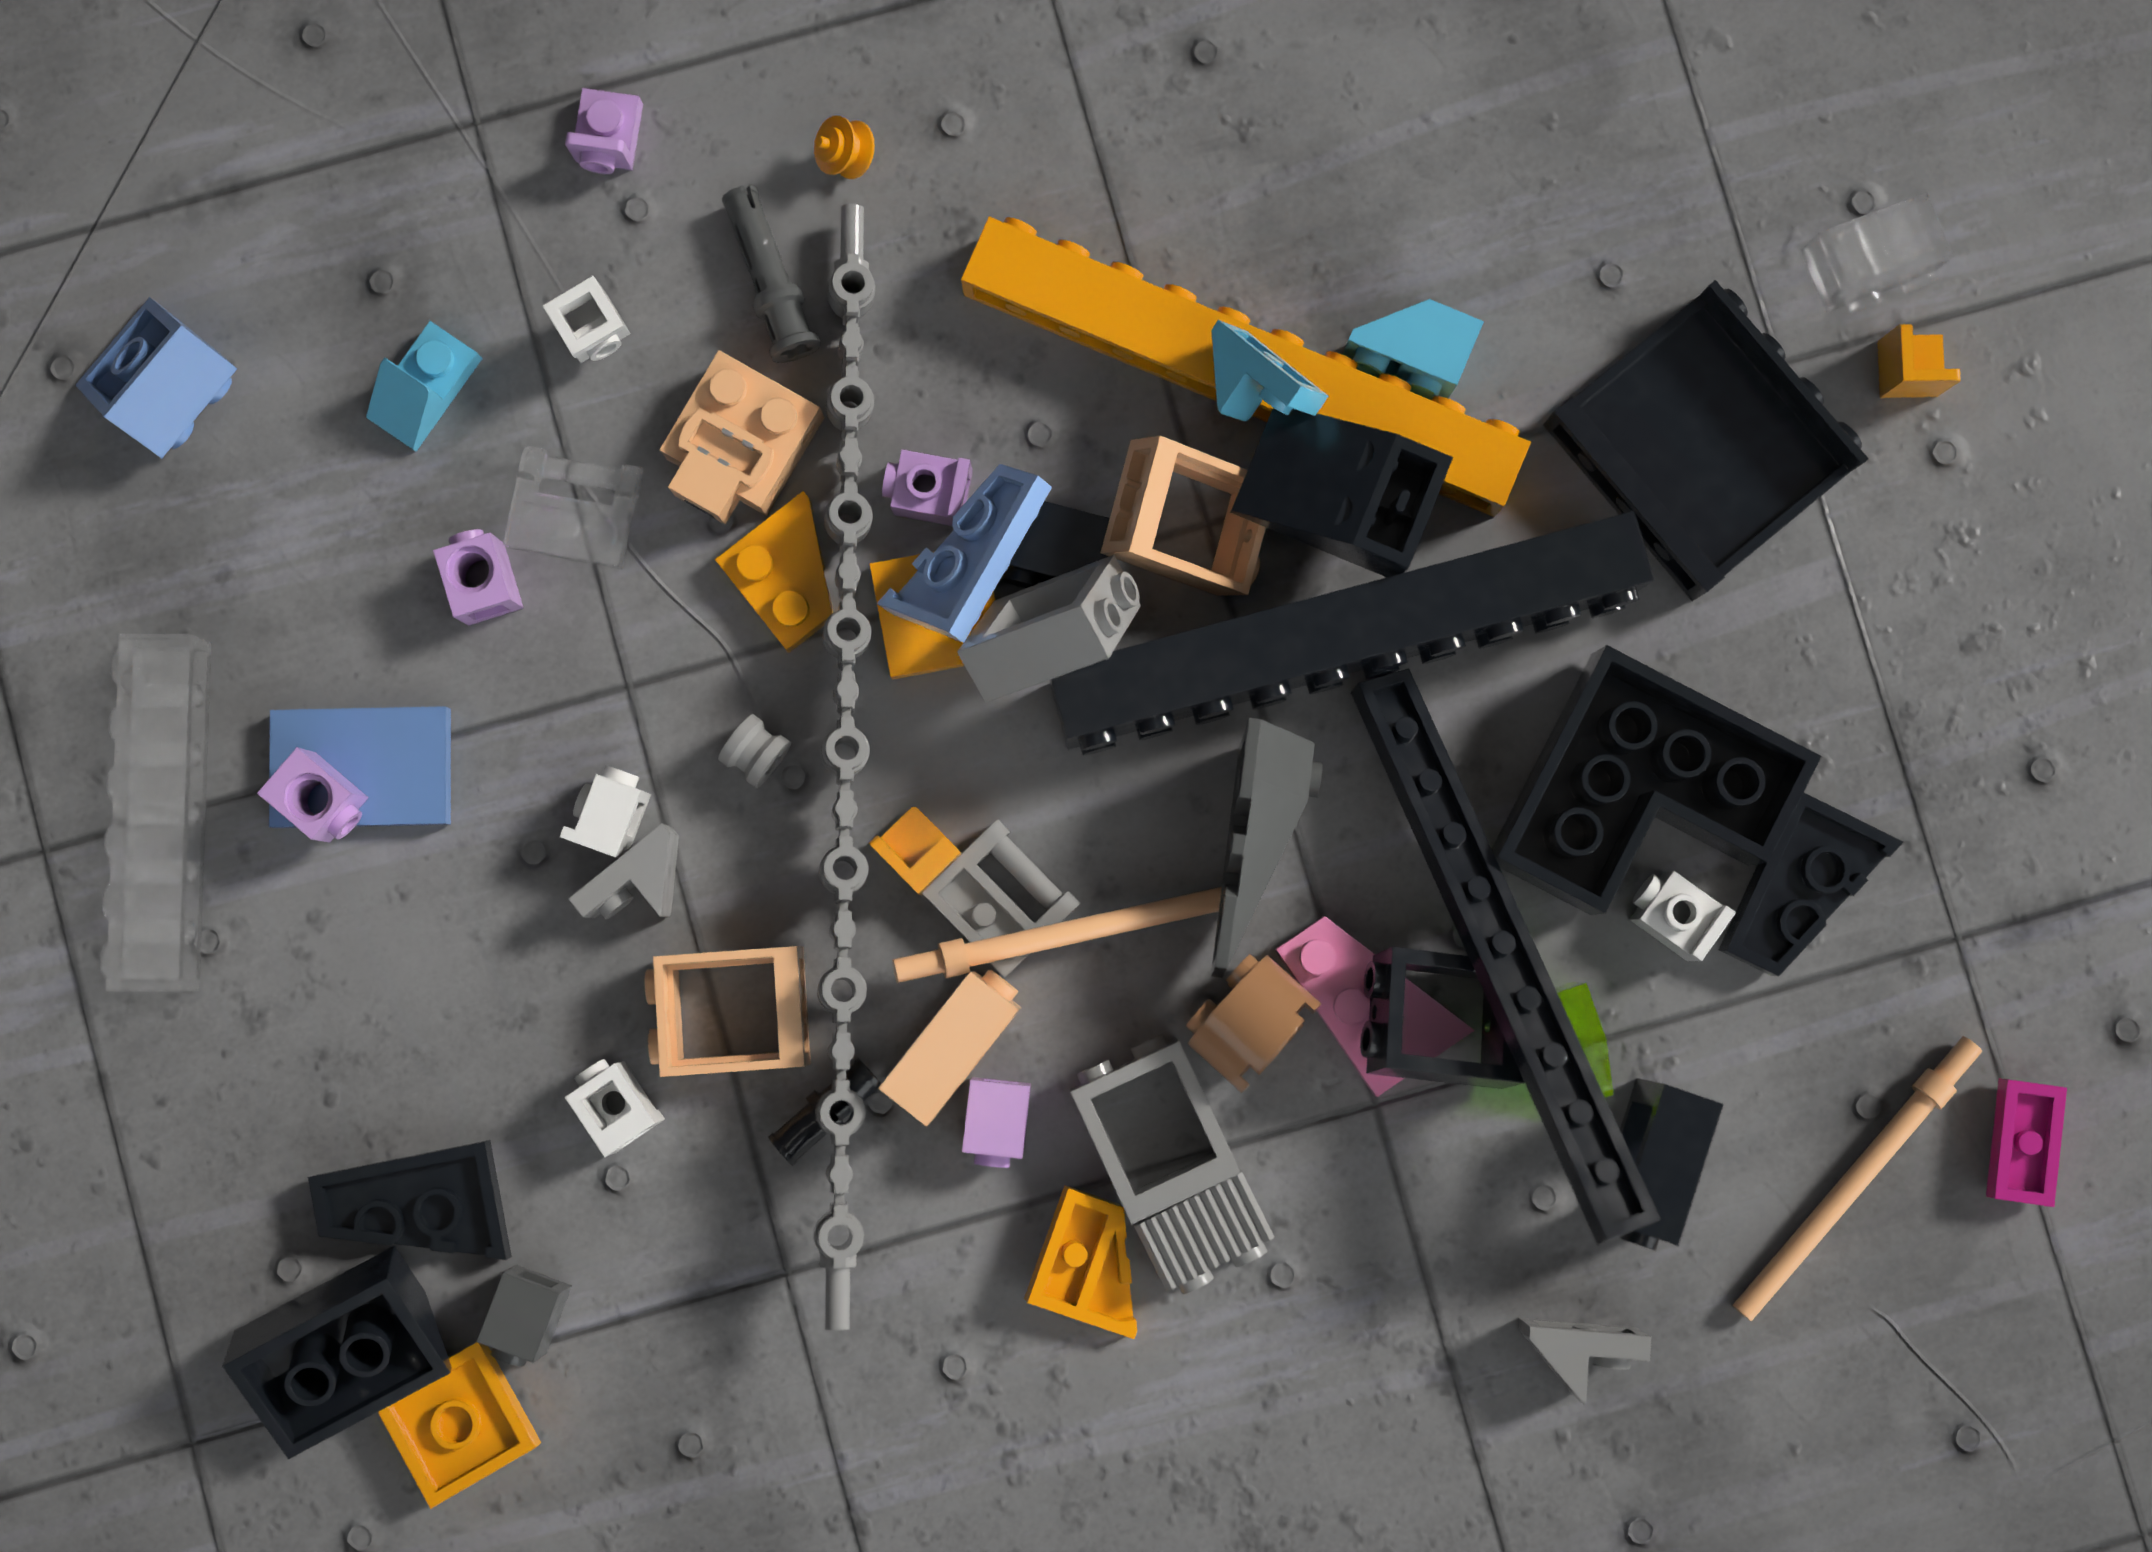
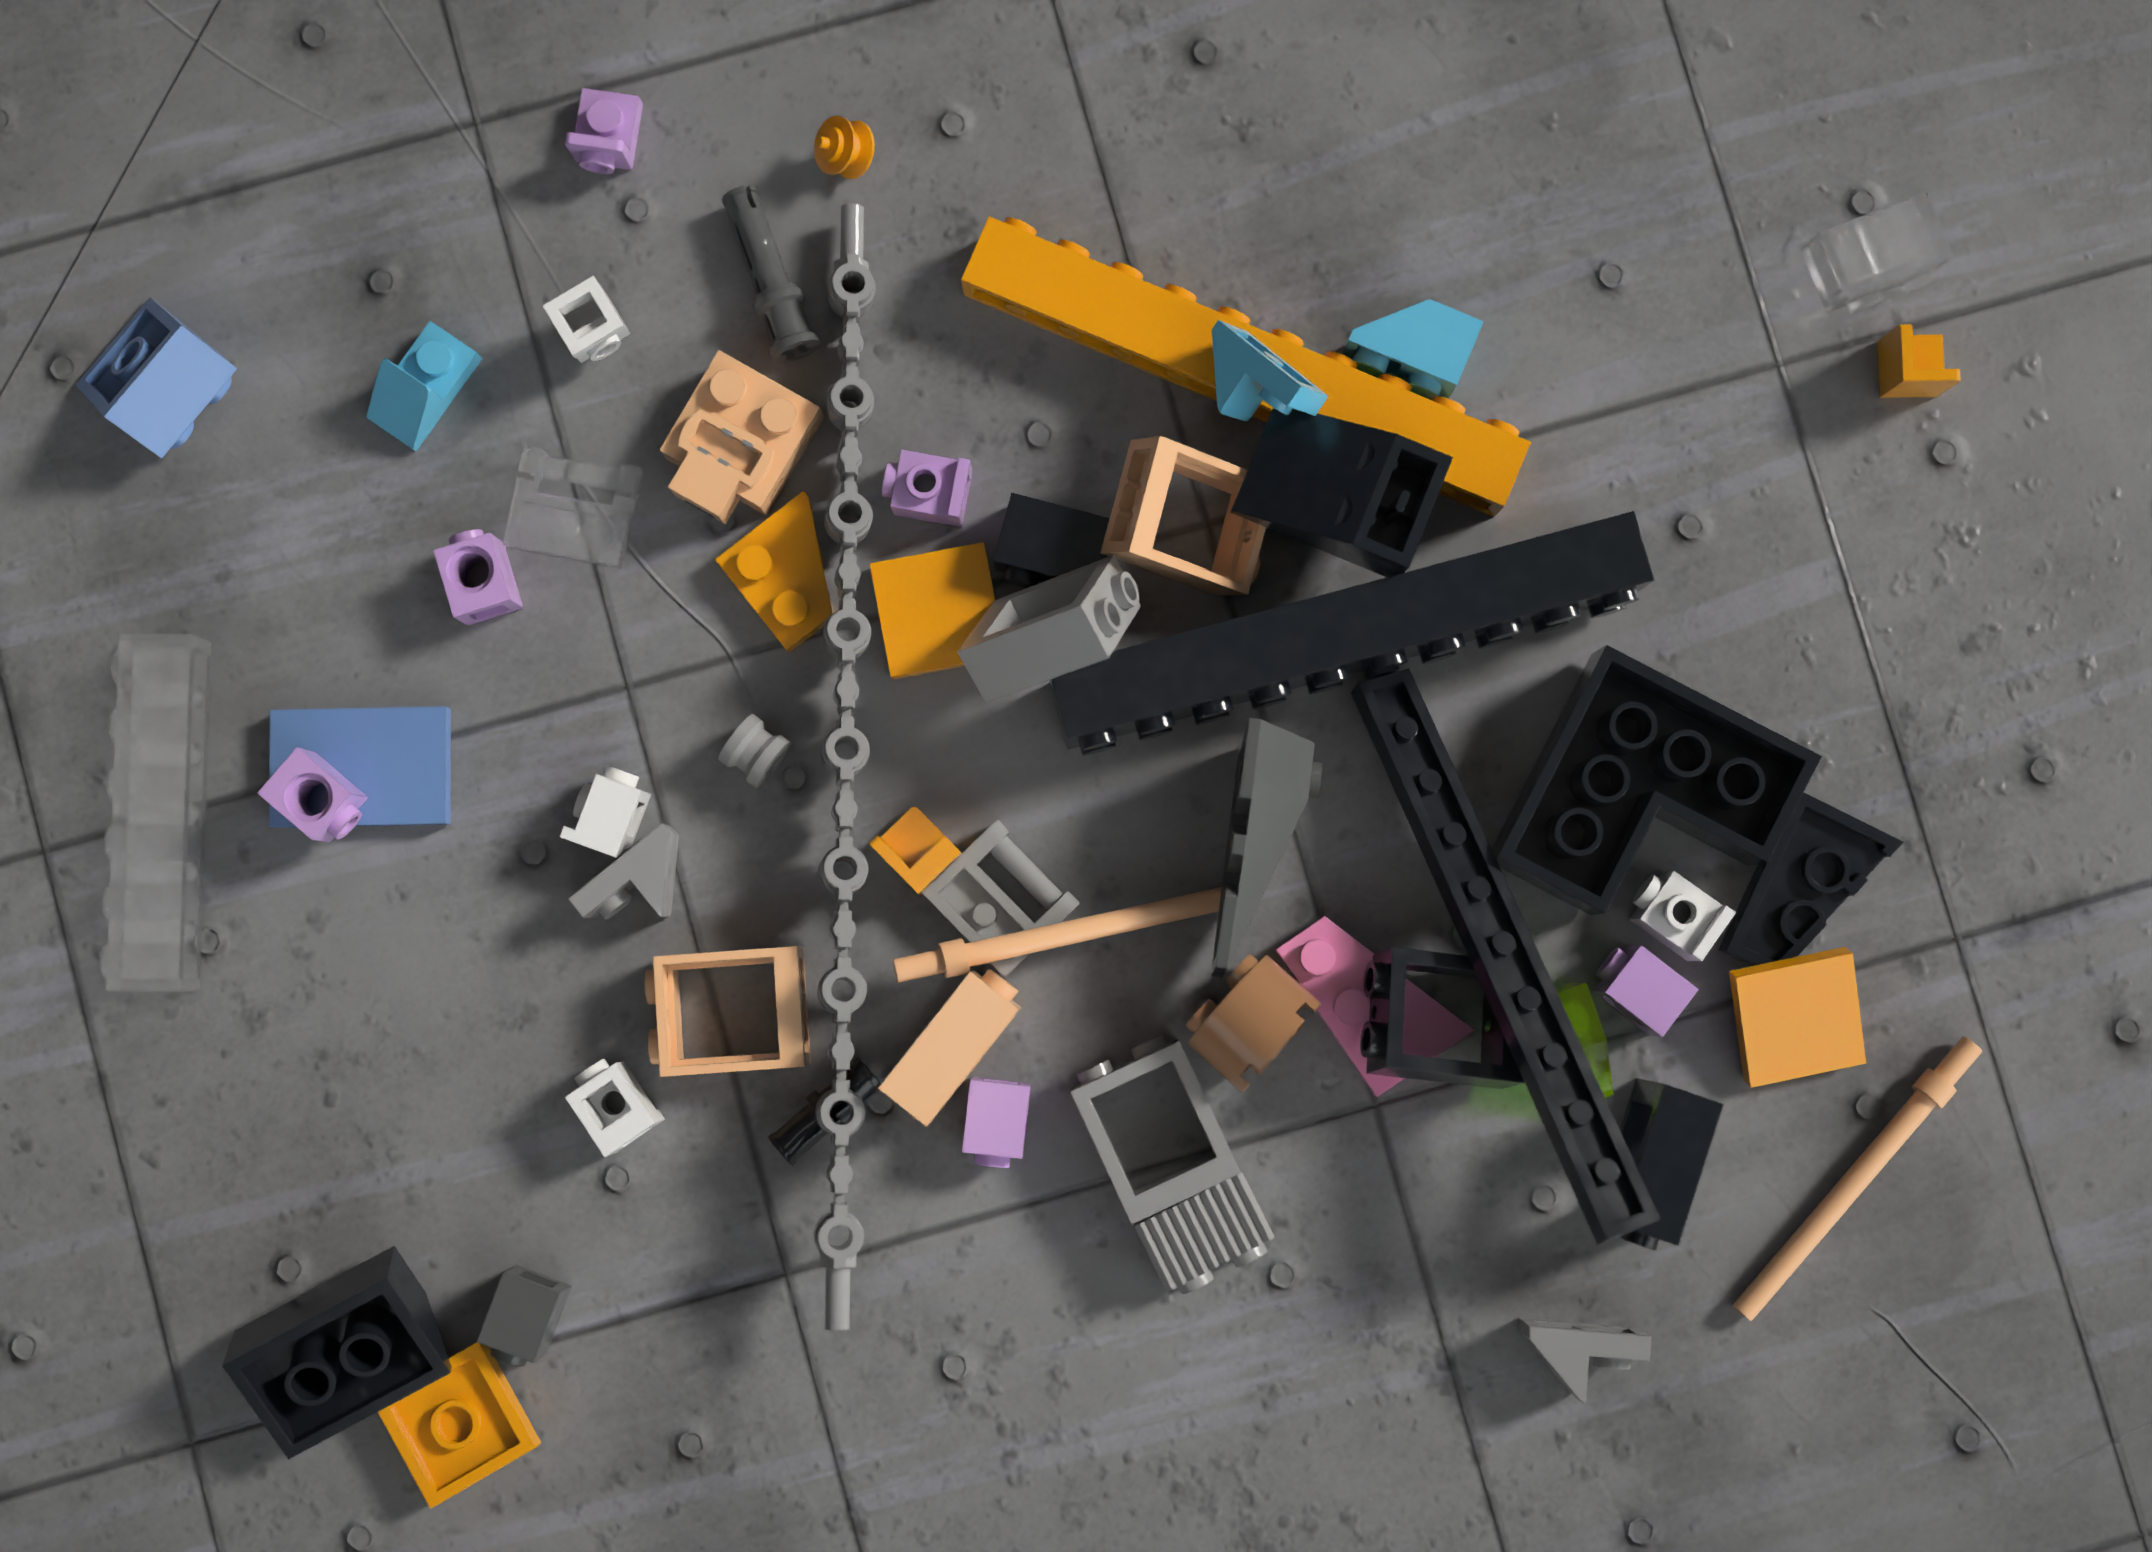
black wing [308,1140,512,1260] -> none
light blue wing [877,464,1052,643] -> none
light orange wing [1024,1185,1137,1339] -> none
black panel [1543,280,1869,601] -> none
dark pink plate [1986,1078,2067,1207] -> none
none -> lavender brick [1592,945,1699,1037]
none -> light orange tile [1729,947,1866,1088]

